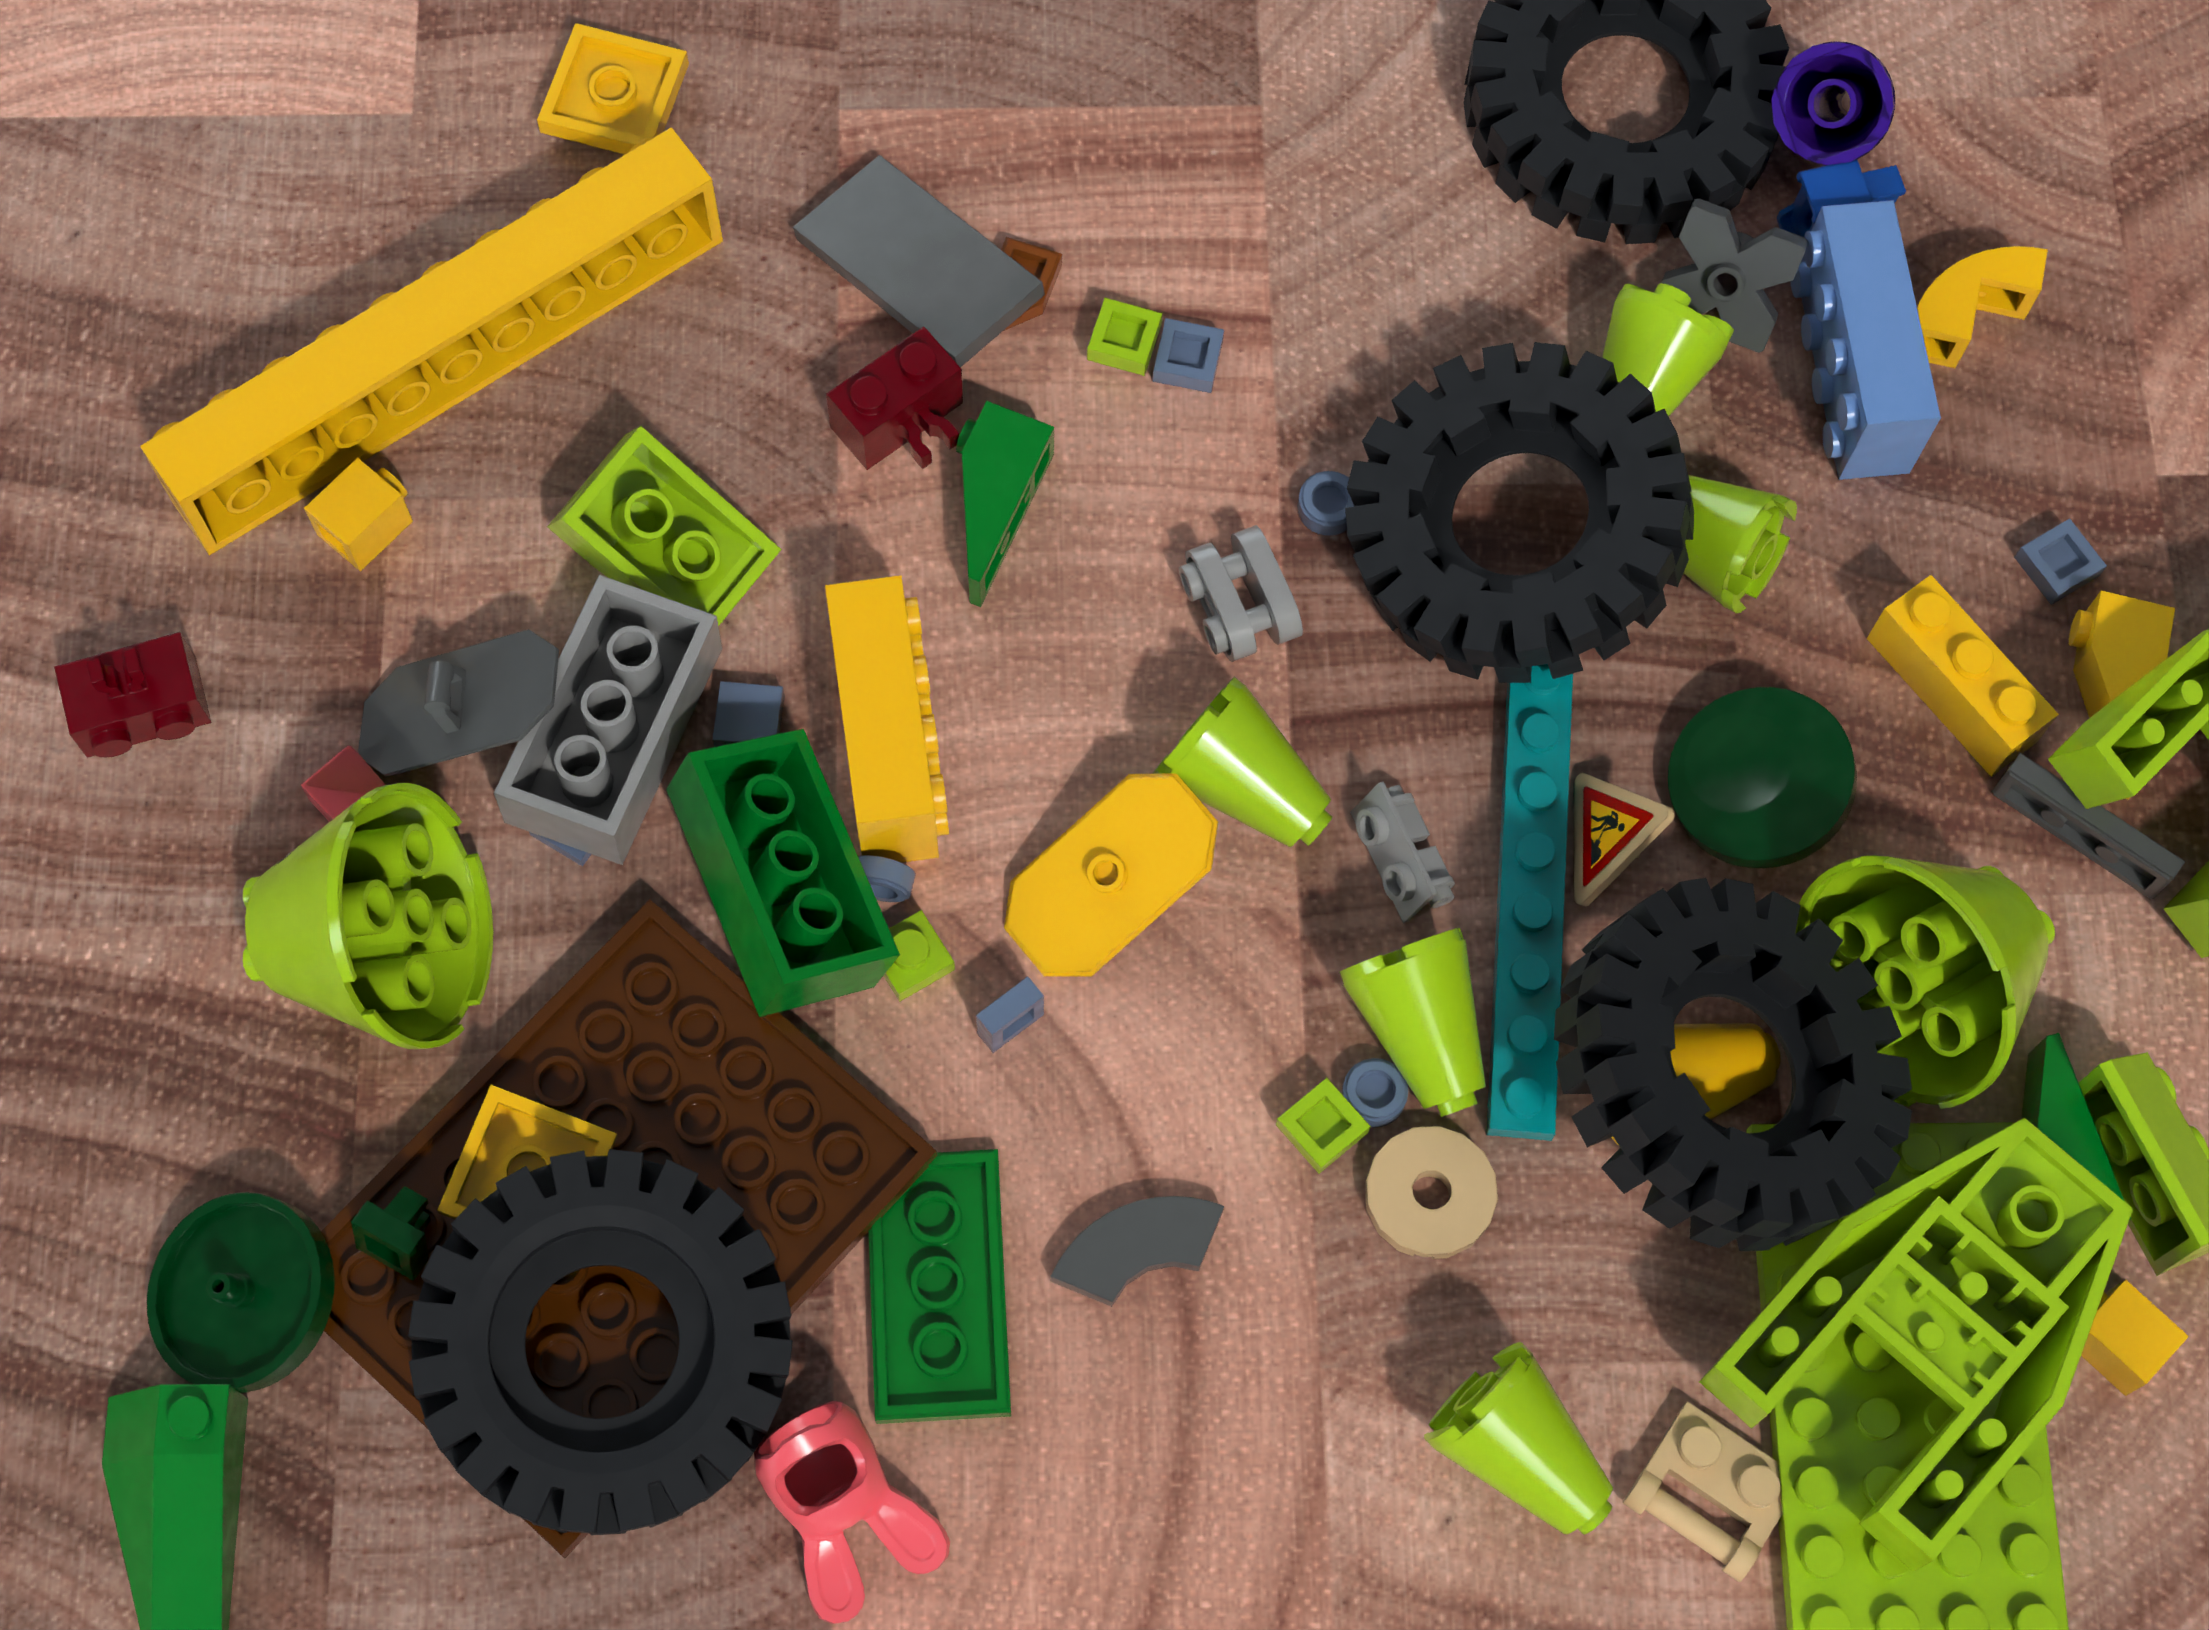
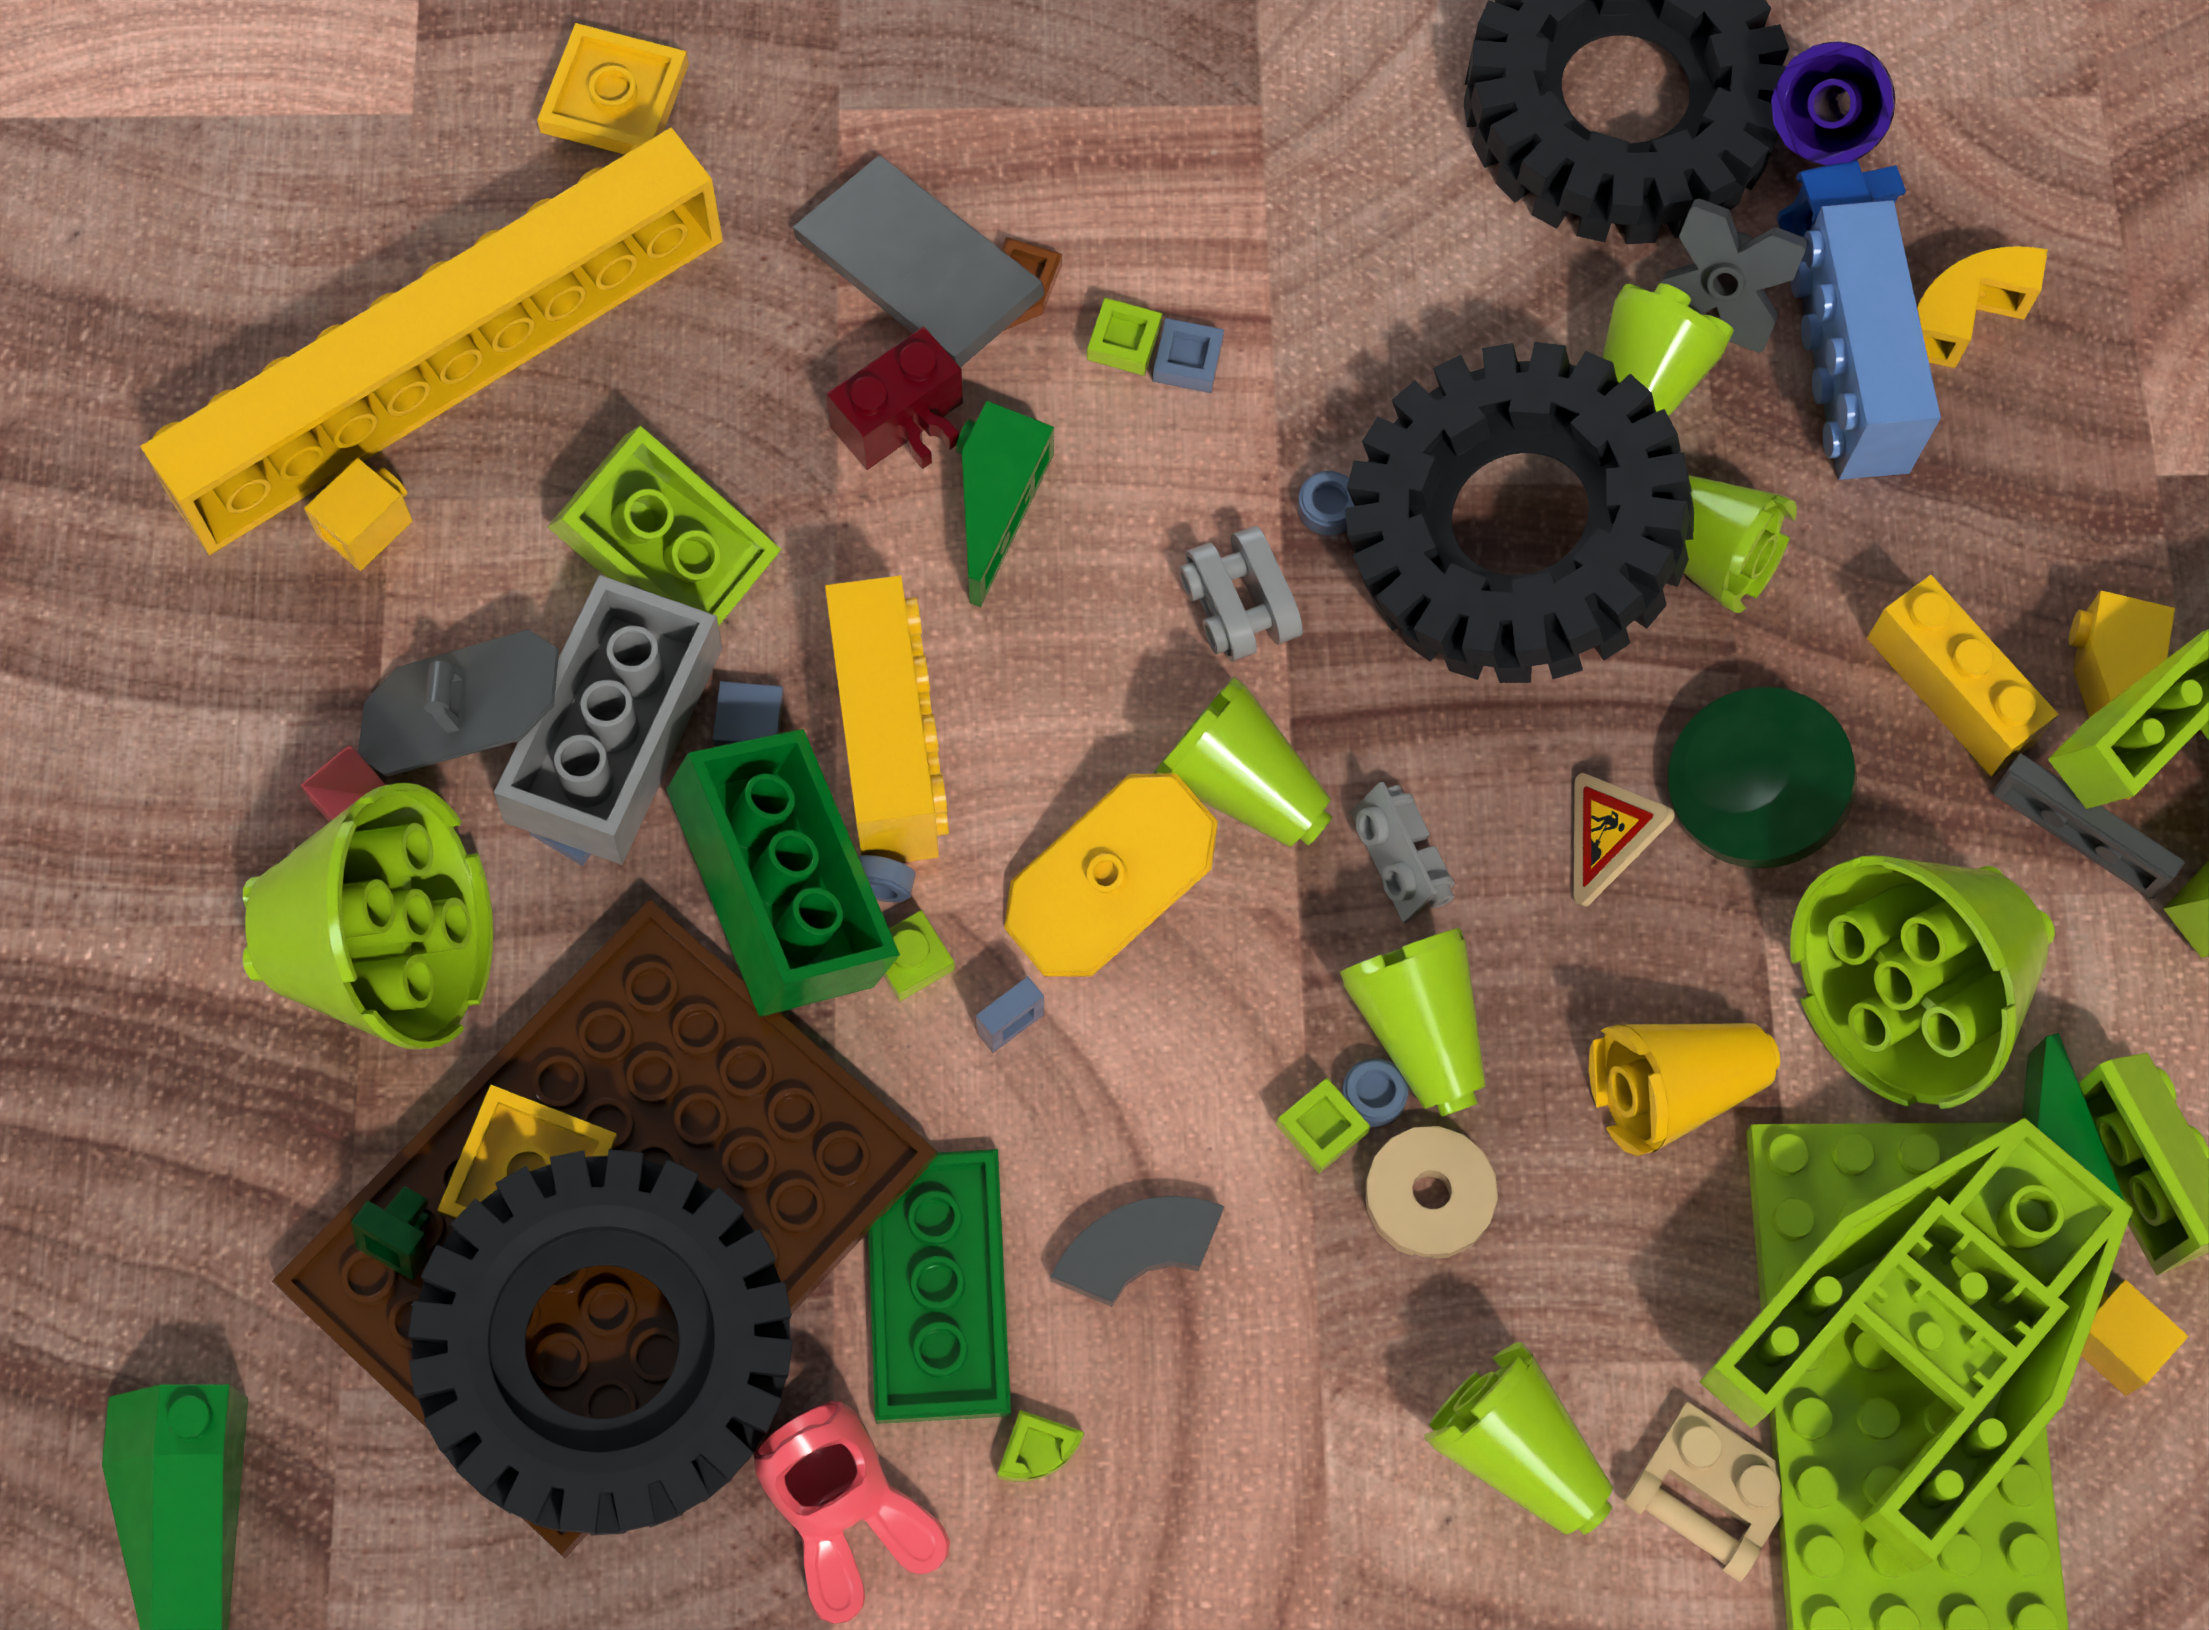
dark red brick [54,632,212,758] -> none
dark green piece [147,1192,335,1393] -> none
teal plate [1486,664,1573,1141] -> none
black tyre [1554,878,1912,1251] -> none
sand blue tile [2014,518,2107,605] -> none
none -> lime tile [997,1410,1084,1482]

